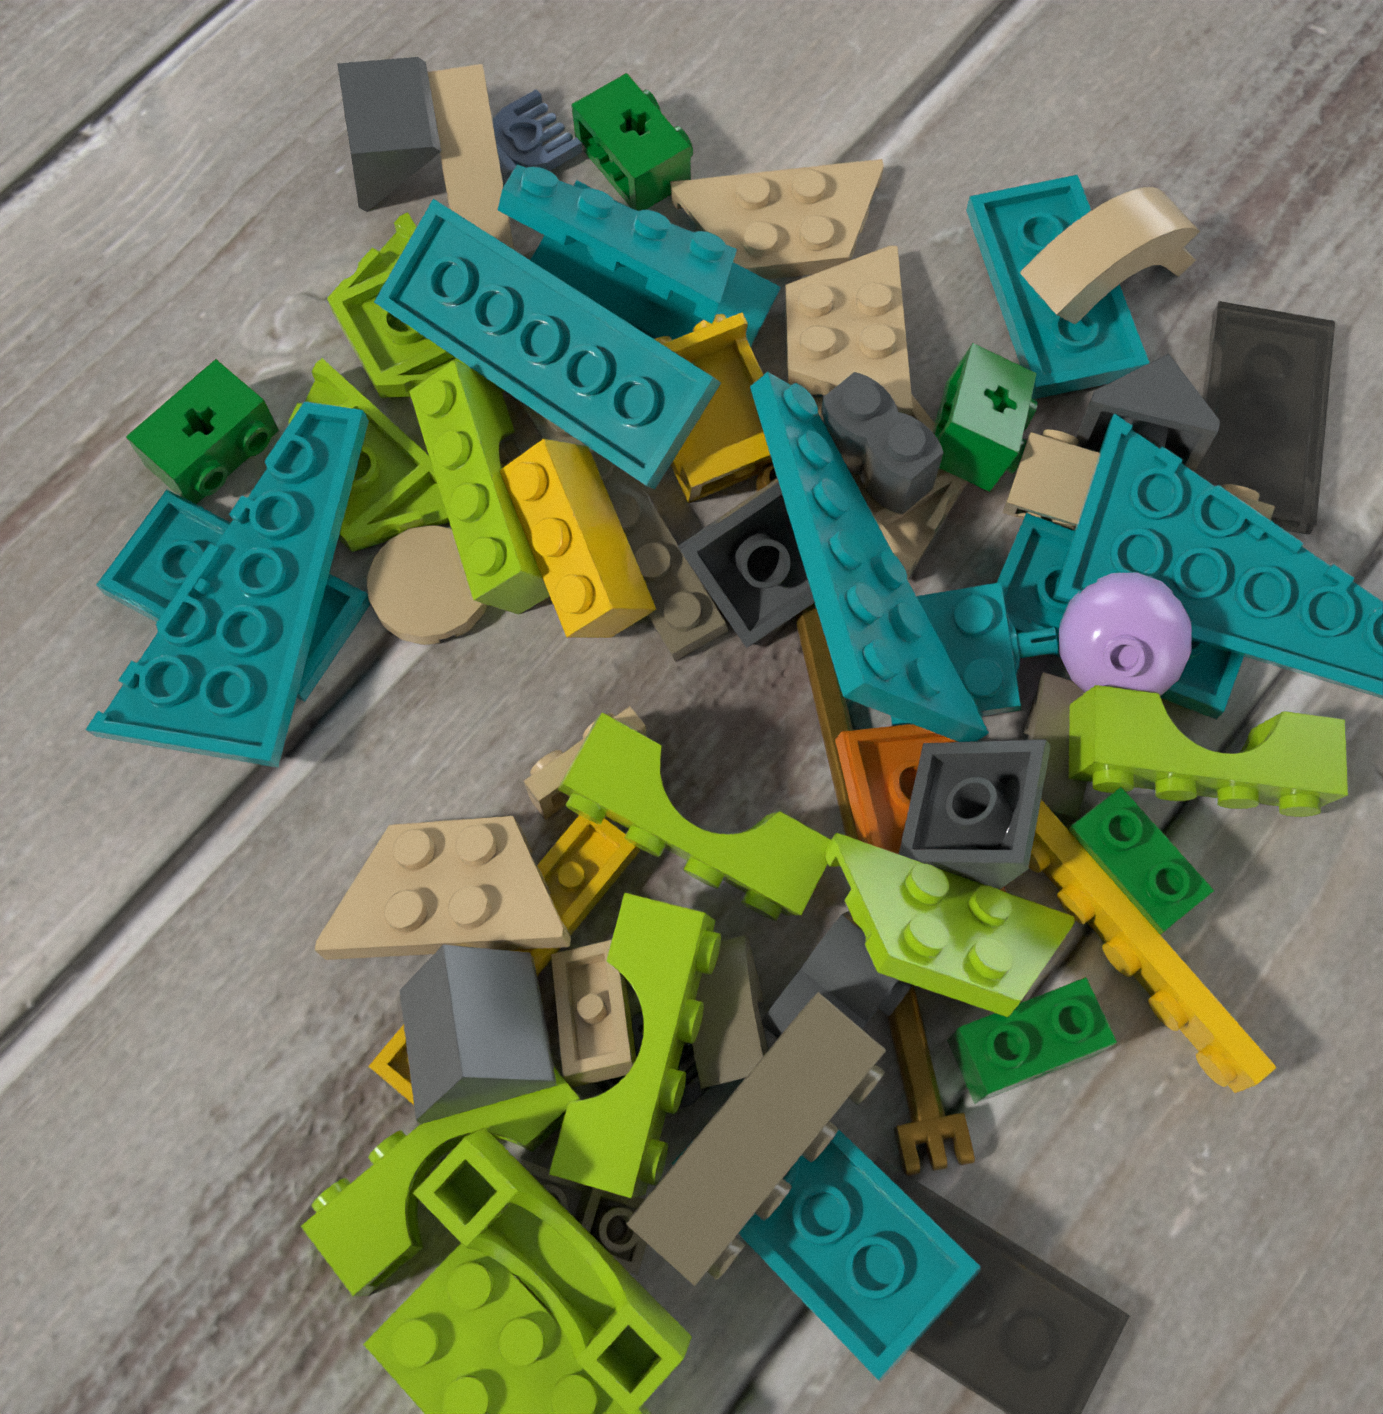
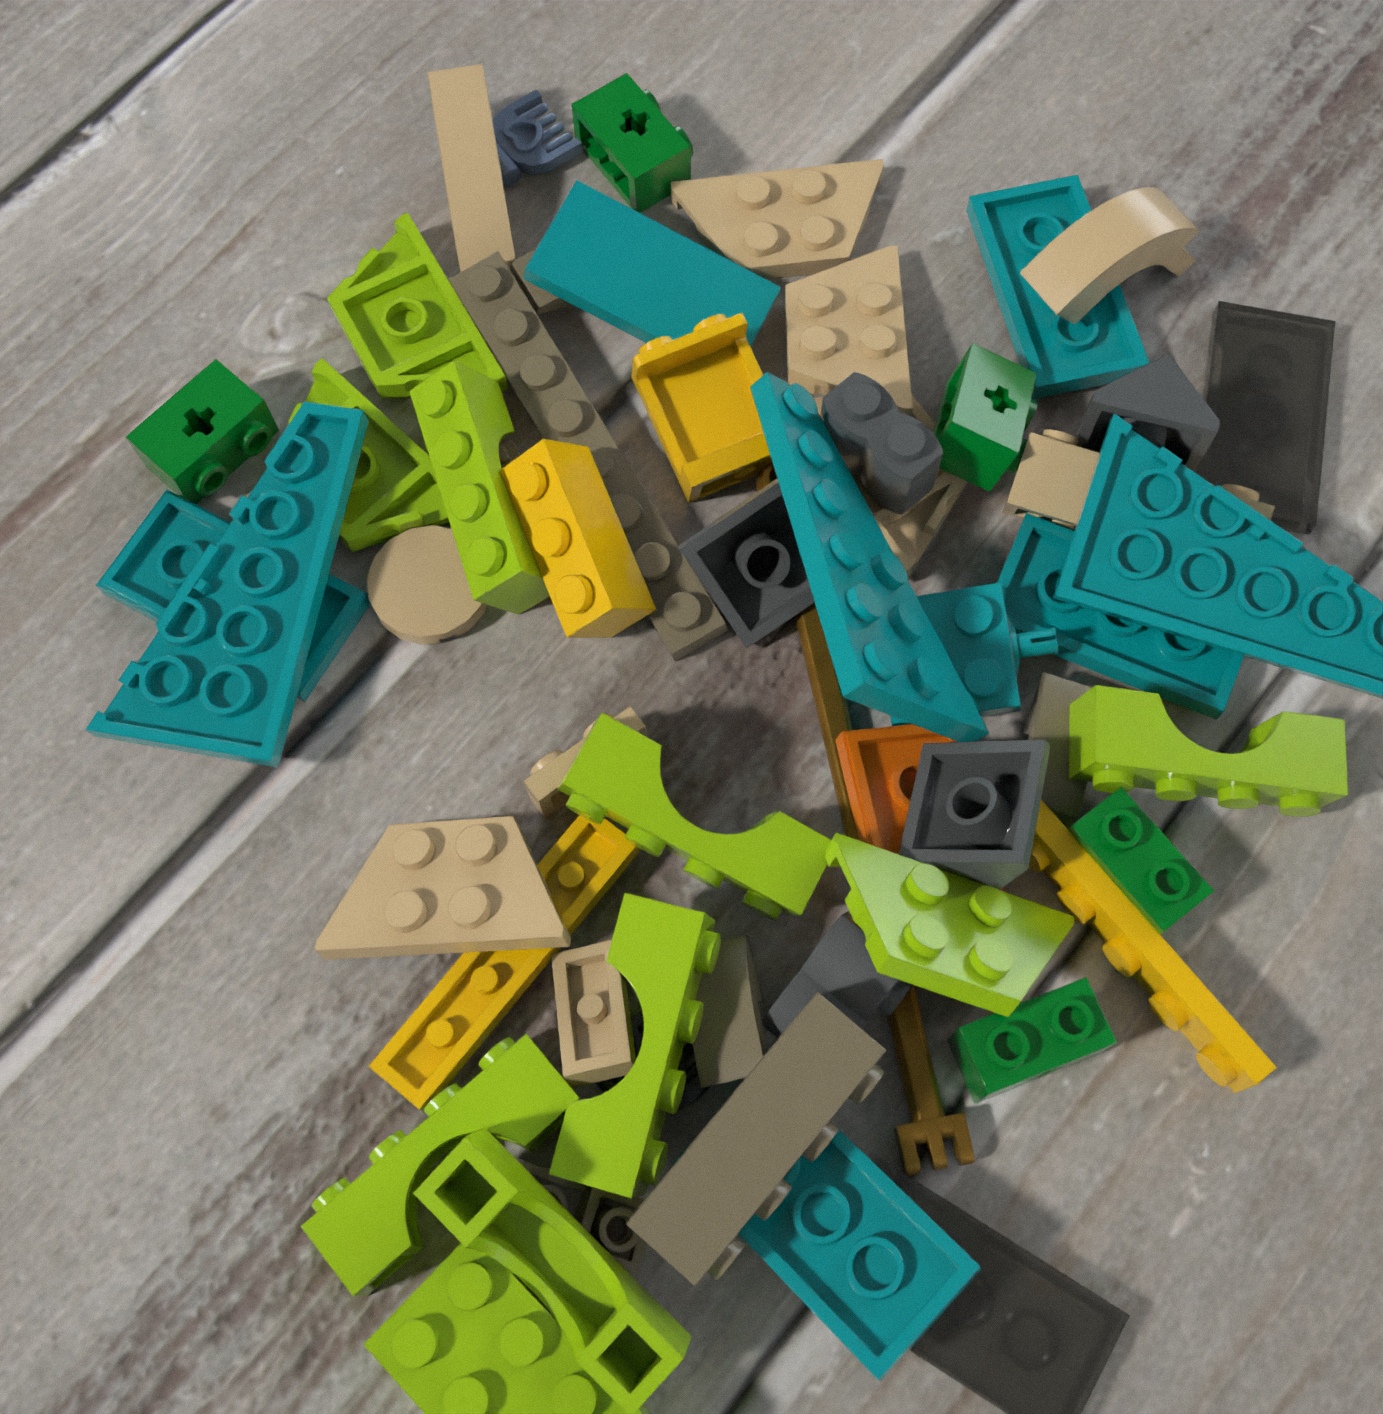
dark grey slope [337,57,442,212] -> none
teal plate [374,198,721,489] -> none
dark grey slope [399,944,557,1124] -> none
teal wing [497,164,737,324] -> none
lavender cylinder [1059,573,1192,696] -> none

